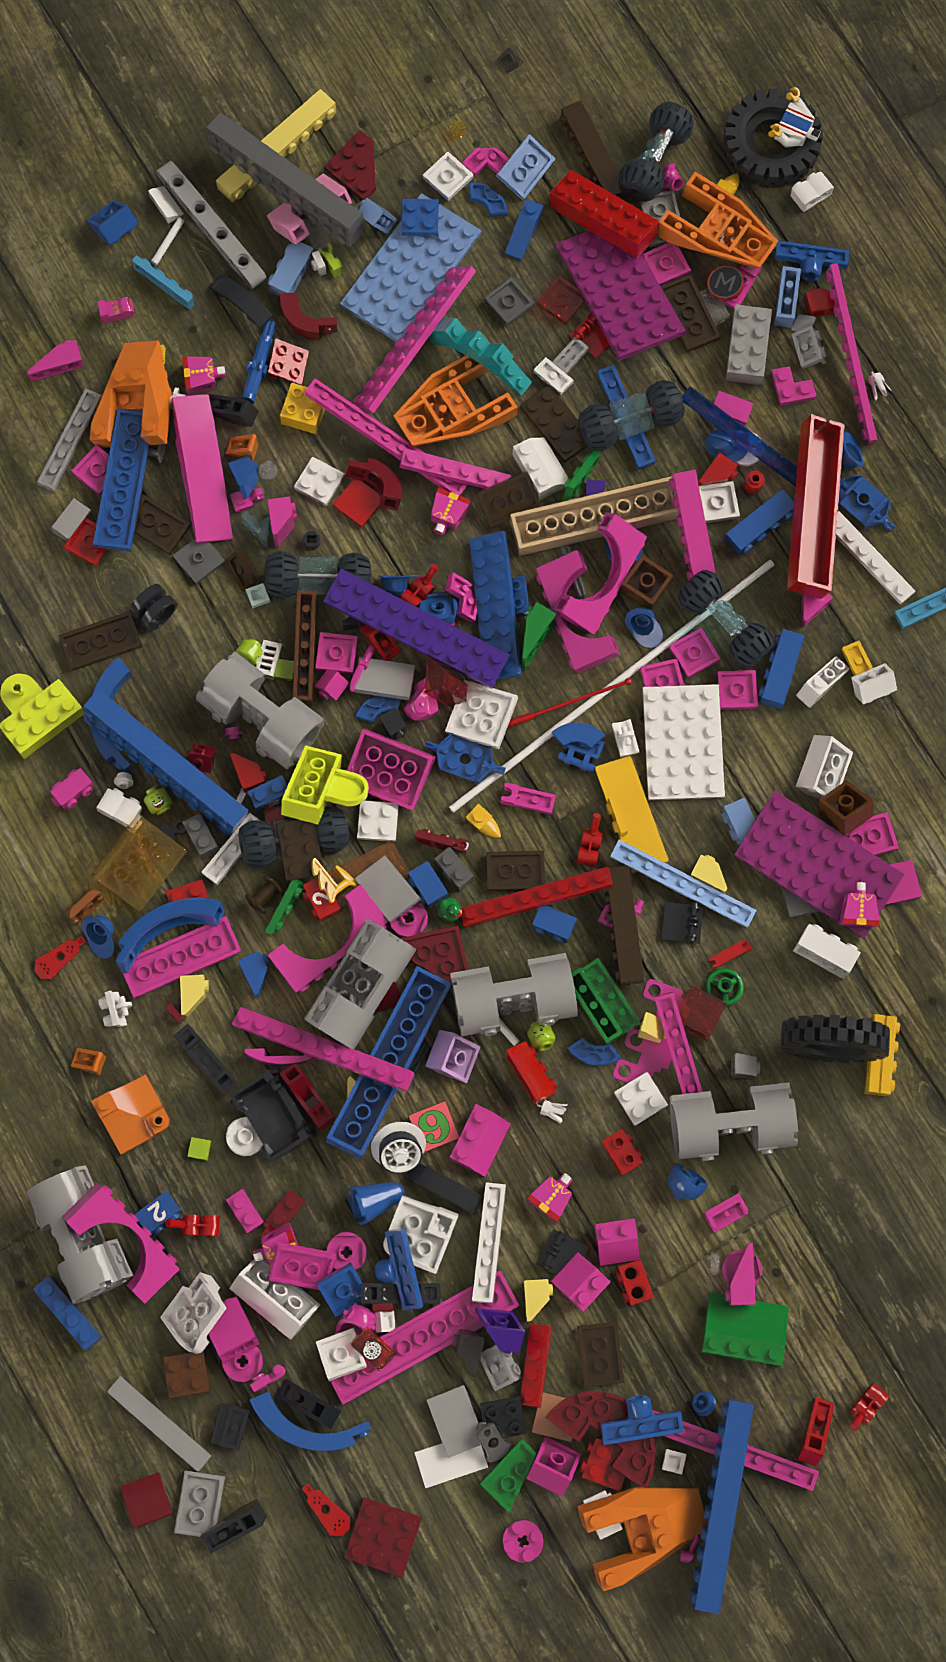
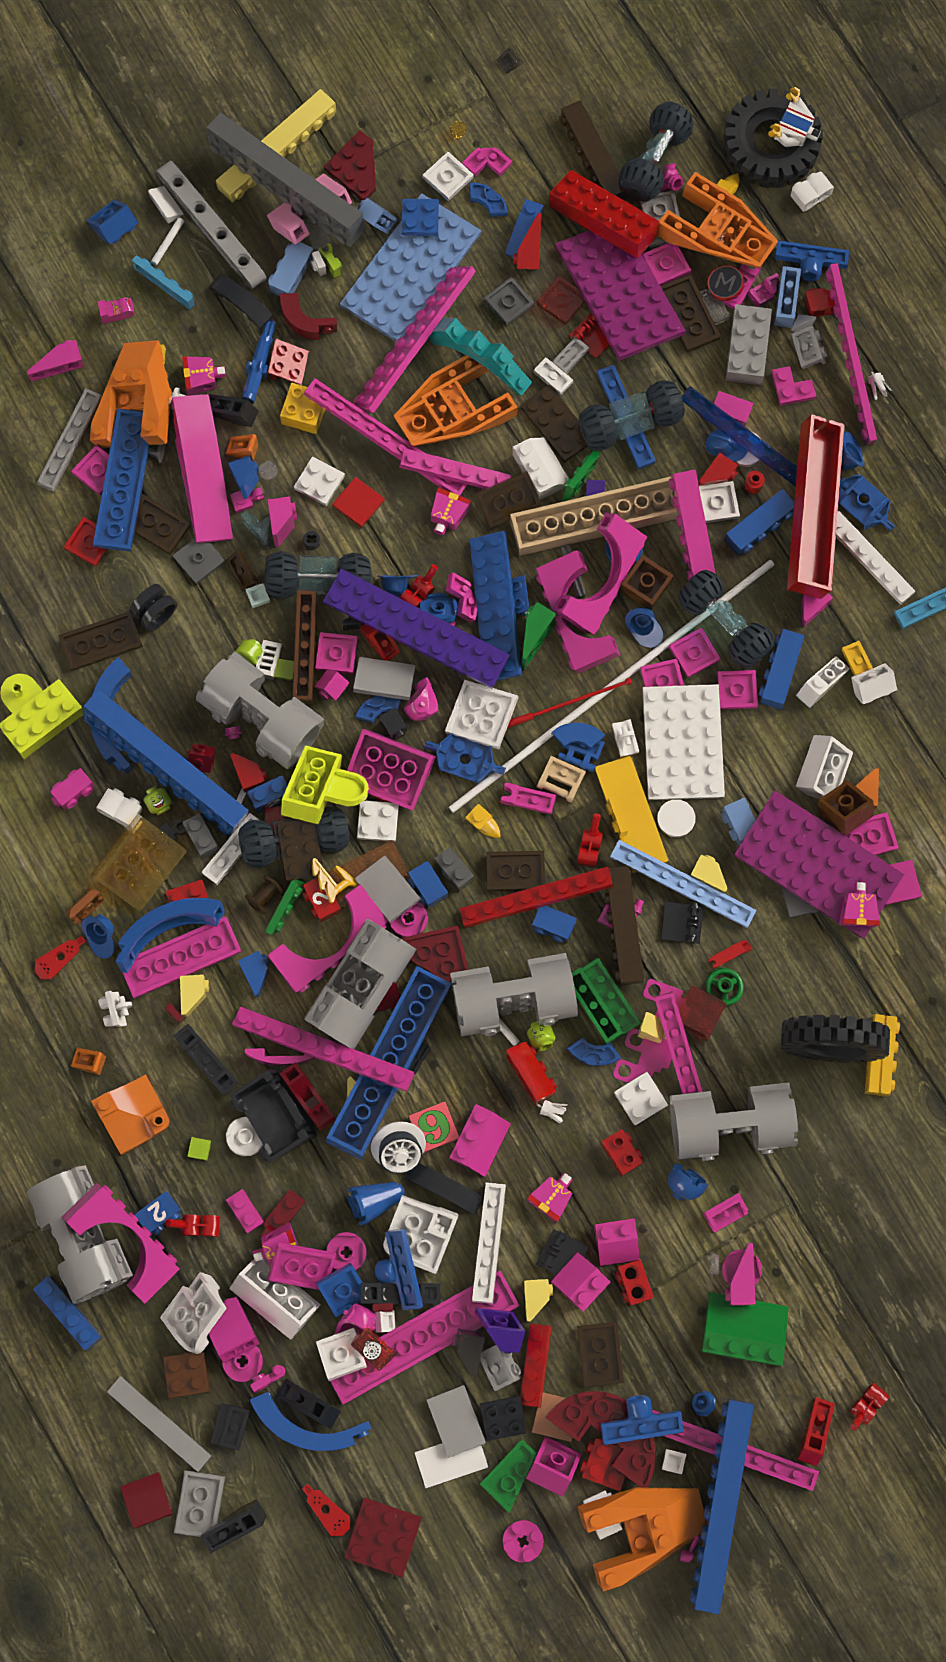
light grey hinge [52,498,91,541] -> none
white plate [114,772,133,789] -> none
dark red arch [345,458,402,511] -> none
dark pink piece [350,645,376,692] -> none
dark red hinge [415,829,469,854] -> none
clear red slope [424,658,468,707] -> none
lavender slope [426,1030,480,1083] -> none
green animal [437,897,462,921] -> none
flat silver piece [476,1422,511,1462] -> none
medium blue plate [496,134,556,200] -> none
light grey slope [731,1053,760,1079] -> none
white brick [793,924,861,979] -> none
none -> red slope [514,213,542,270]
none -> tan plate [537,756,586,803]
none -> white tile [657,800,695,838]
none -> dark pink slope [747,273,778,307]
none -> orange slope [855,768,879,810]

